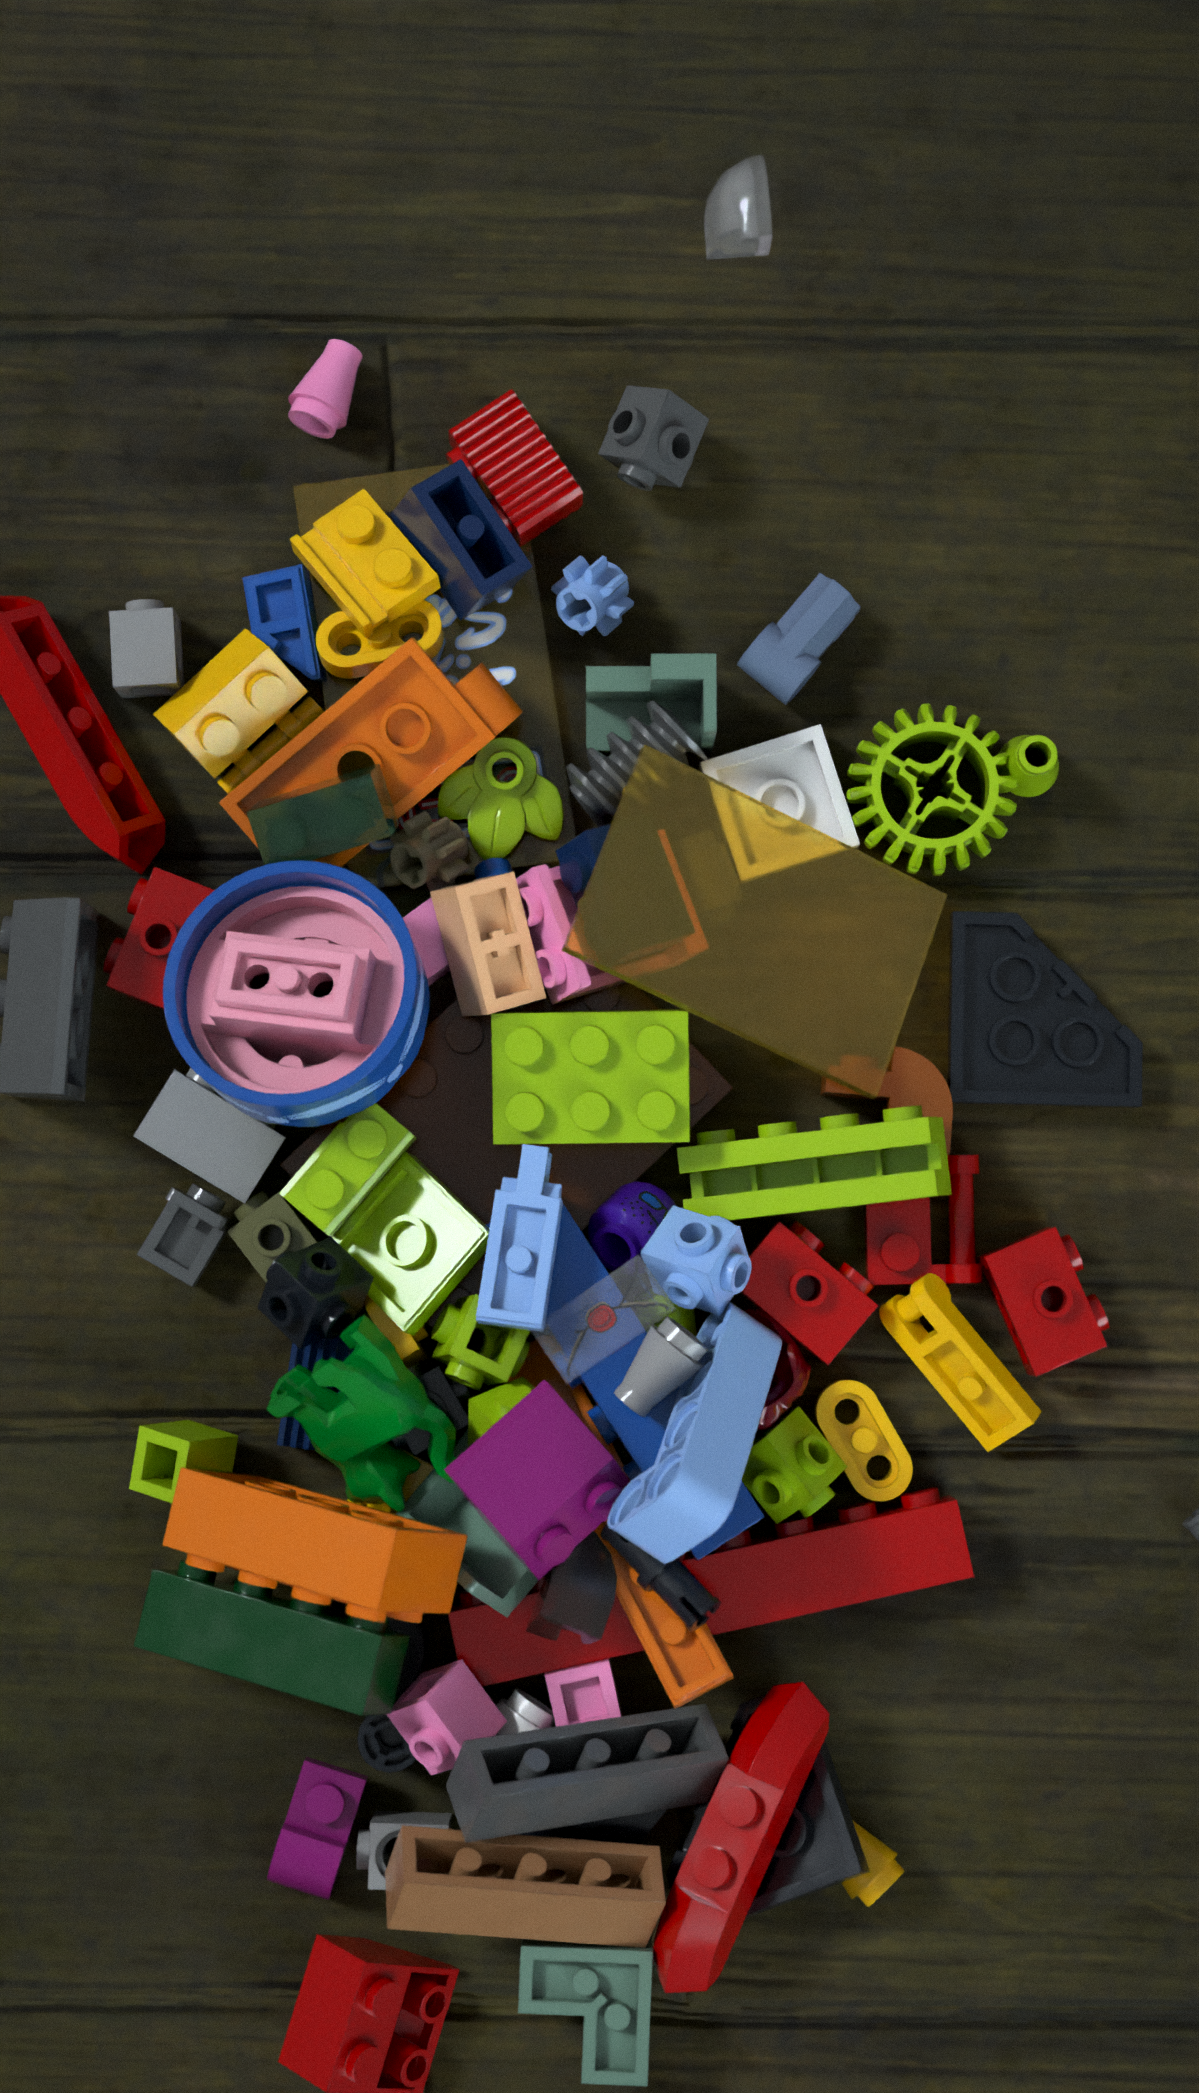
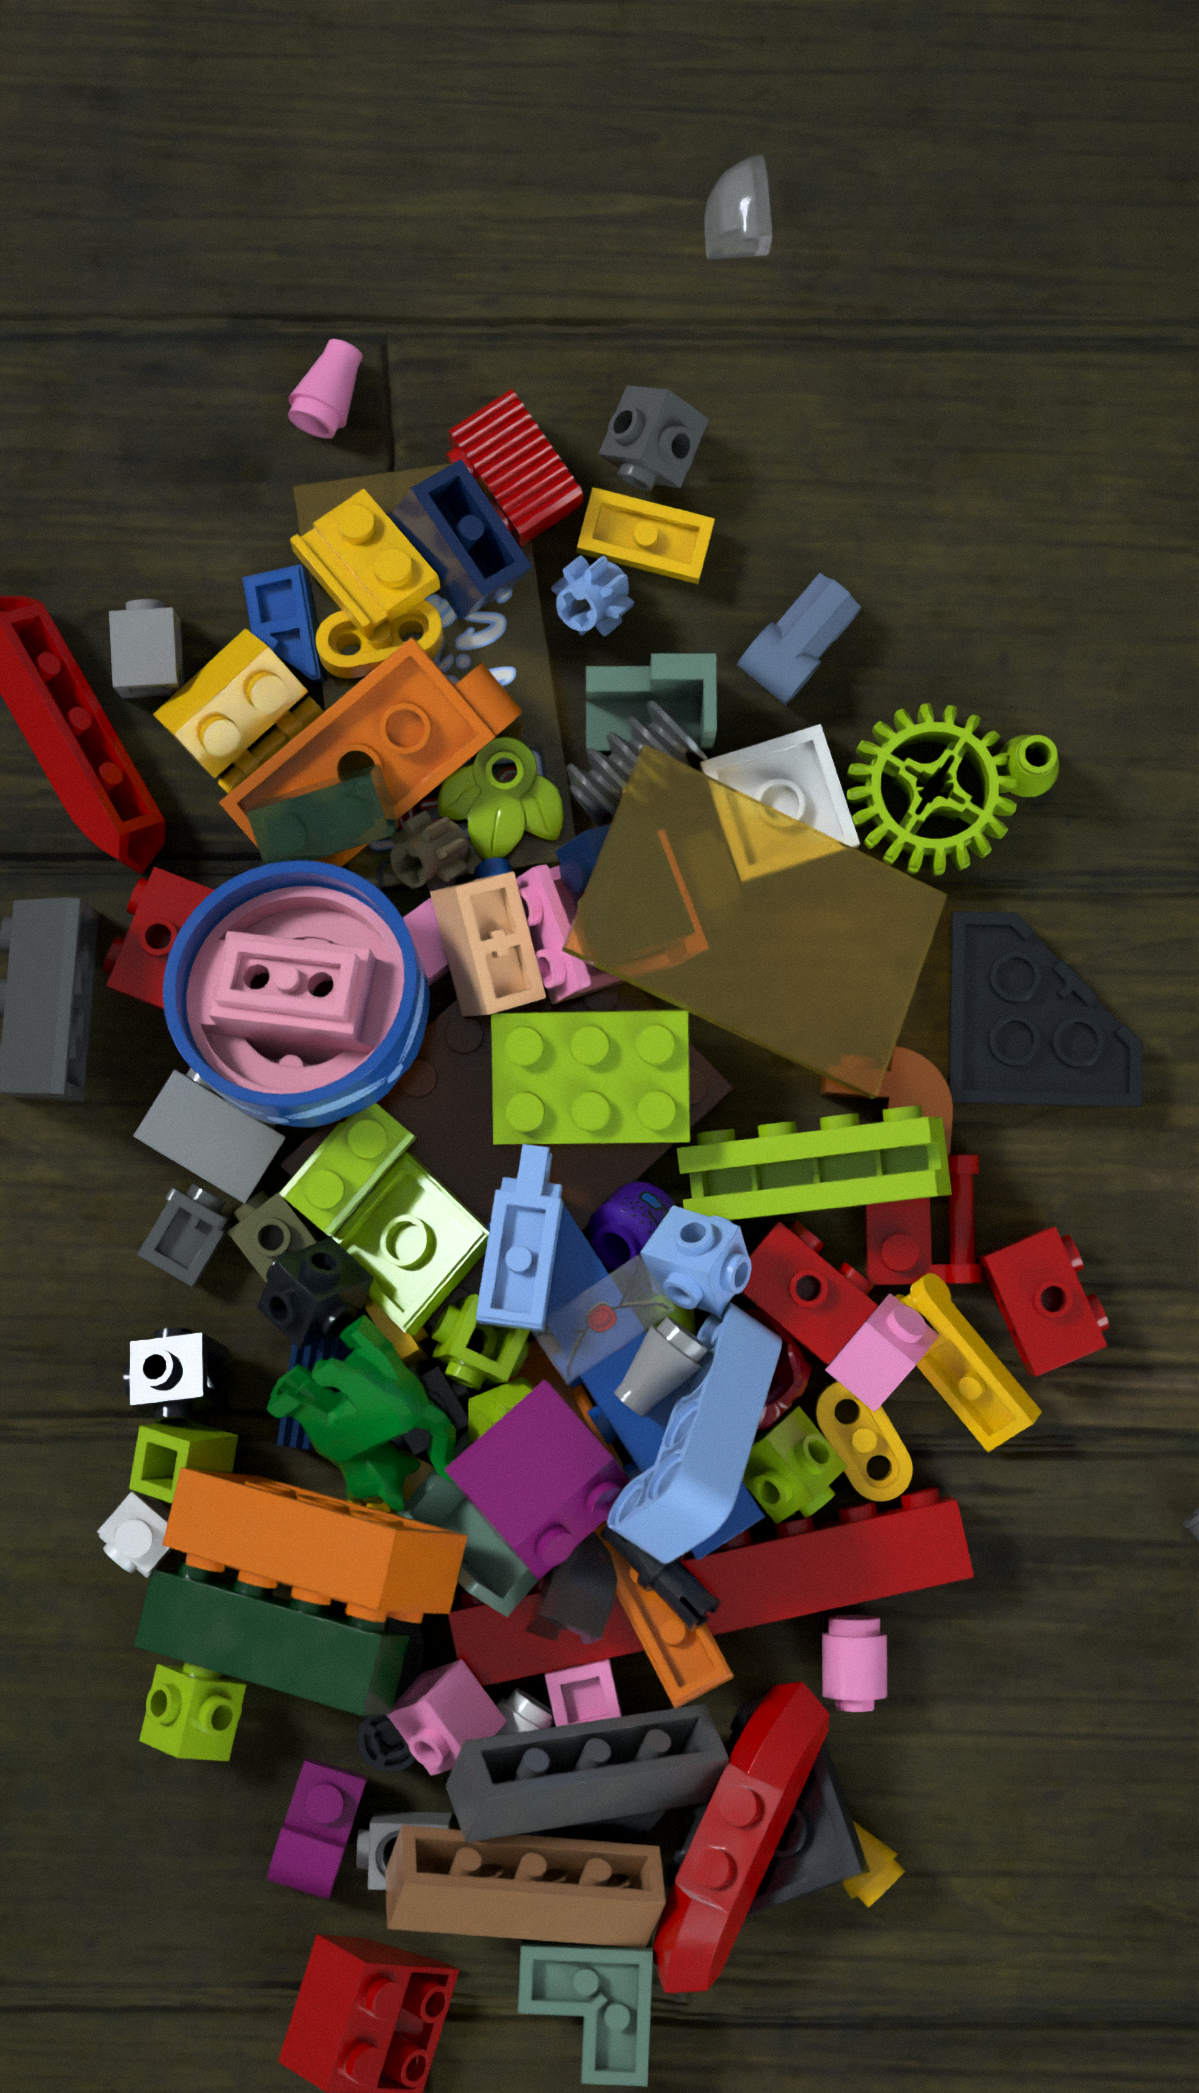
none -> white brick [97,1491,173,1578]
none -> black brick [123,1328,228,1425]
none -> lime brick [139,1662,247,1761]
none -> yellow plate [577,487,715,584]
none -> bright pink brick [822,1615,887,1712]
none -> bright pink brick [825,1293,939,1412]

